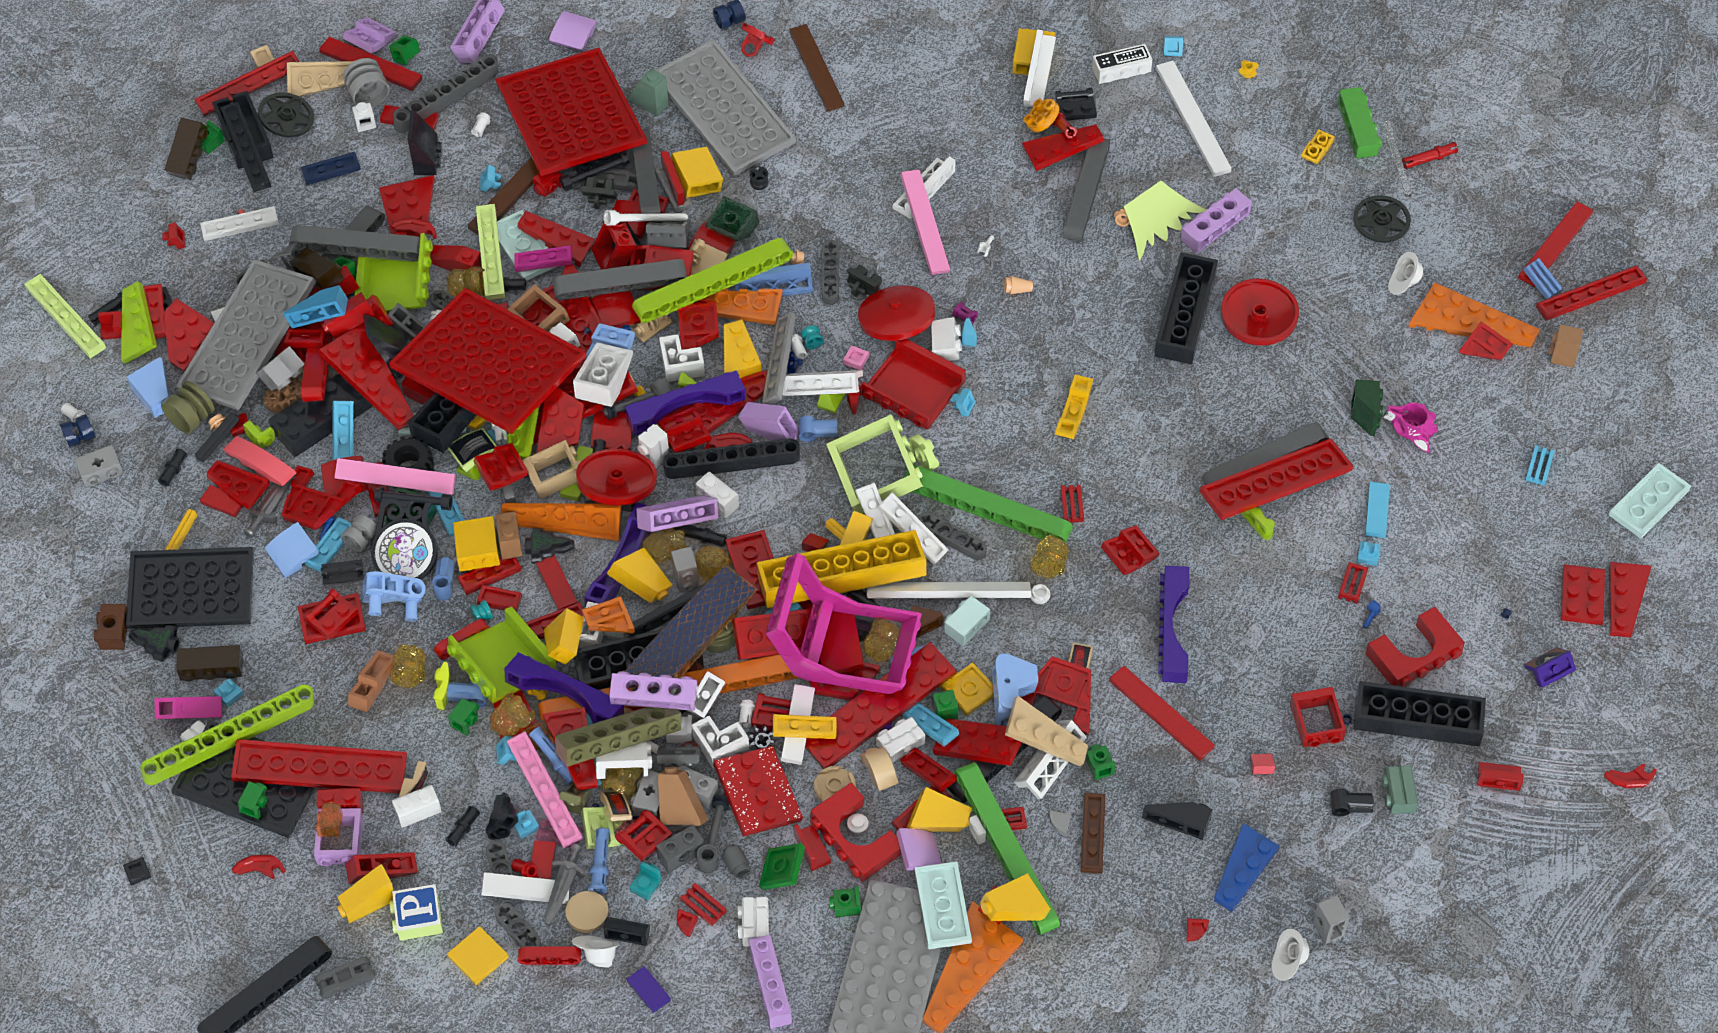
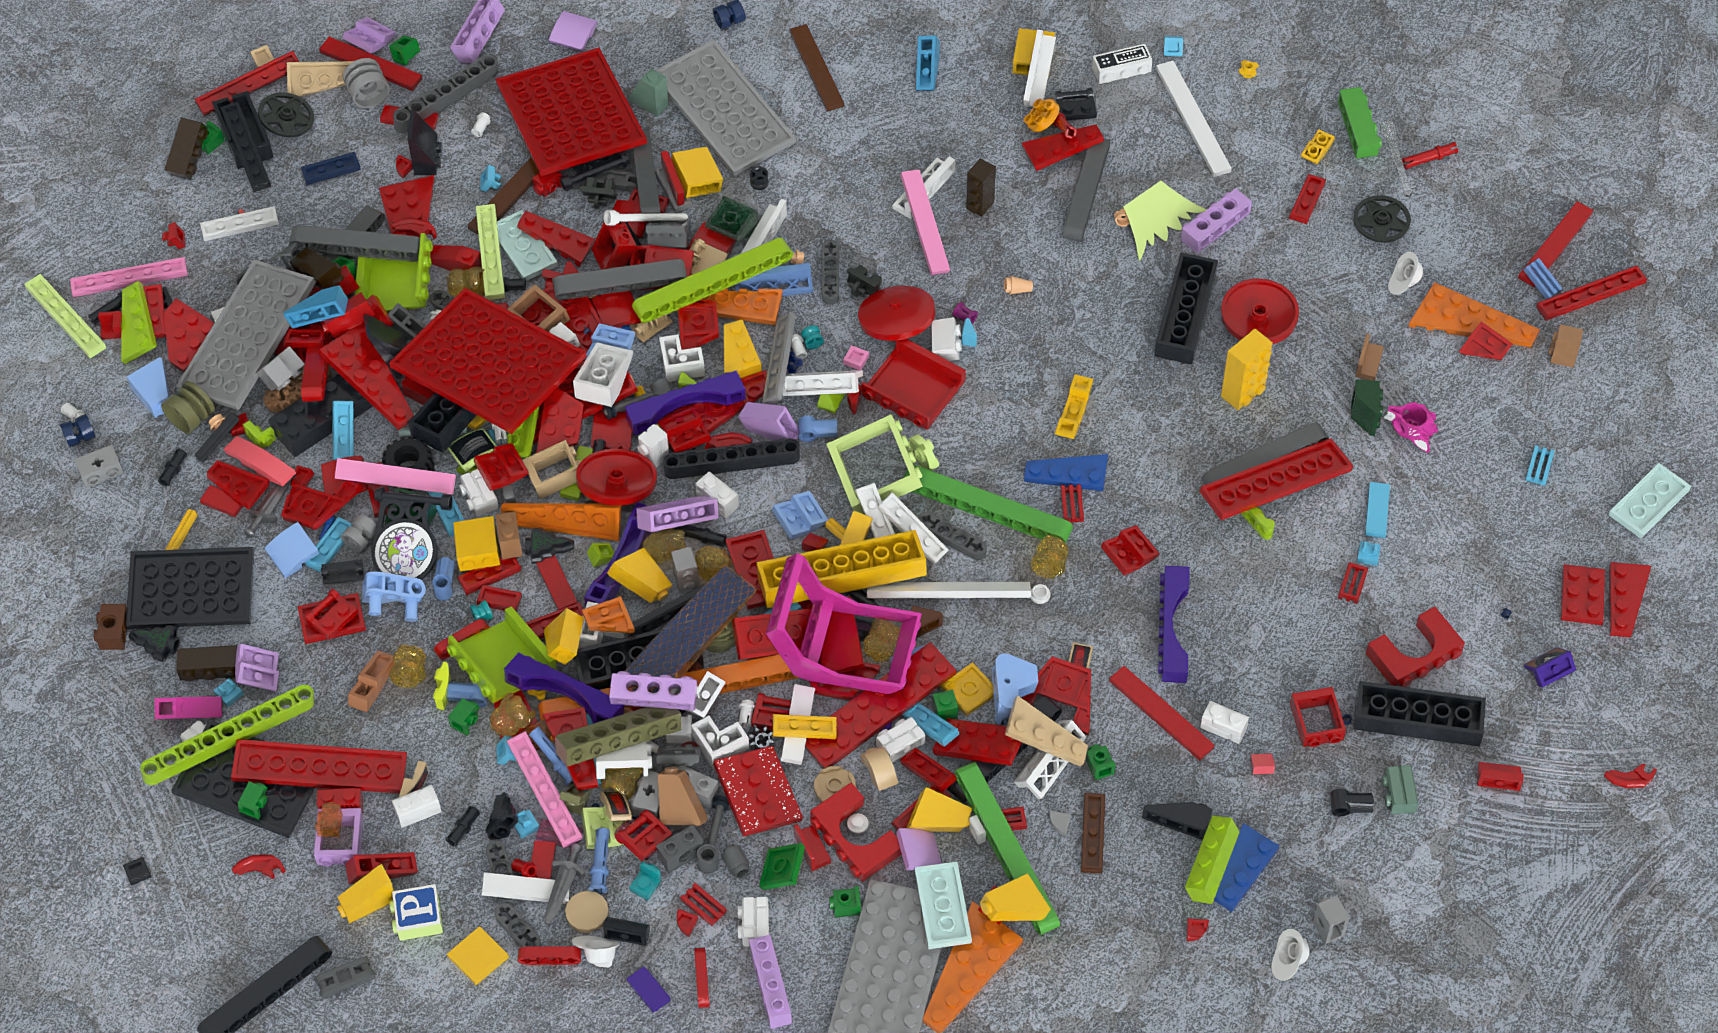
white brick [352,102,376,132] -> none
dark pink tile [514,245,572,272] -> none
red tile [740,22,775,57] -> none
light aqua brick [944,596,990,646] -> none
medium azure tile [950,388,976,417] -> none
white hand [977,235,994,257] -> none
blue hand [1363,600,1381,629] -> none
none -> bright pink tile [70,257,188,297]
none -> lavender slope [235,644,279,692]
none -> red tile [396,155,413,179]
none -> white brick [458,469,498,517]
none -> red tile [541,269,562,288]
none -> lime slope [587,543,614,567]
none -> red beam [694,947,710,1008]
none -> white fence [741,199,787,254]
none -> light blue slope [772,491,828,540]
none -> dark azure slope [916,36,940,91]
none -> dark brown brick [966,158,996,217]
none -> blue wing [1024,454,1108,491]
none -> lime brick [1185,815,1240,904]
none -> white brick [1200,701,1249,744]
none -> yellow brick [1221,329,1273,410]
none -> red tile [1289,174,1326,224]
none -> medium nougat panel [1356,333,1384,381]

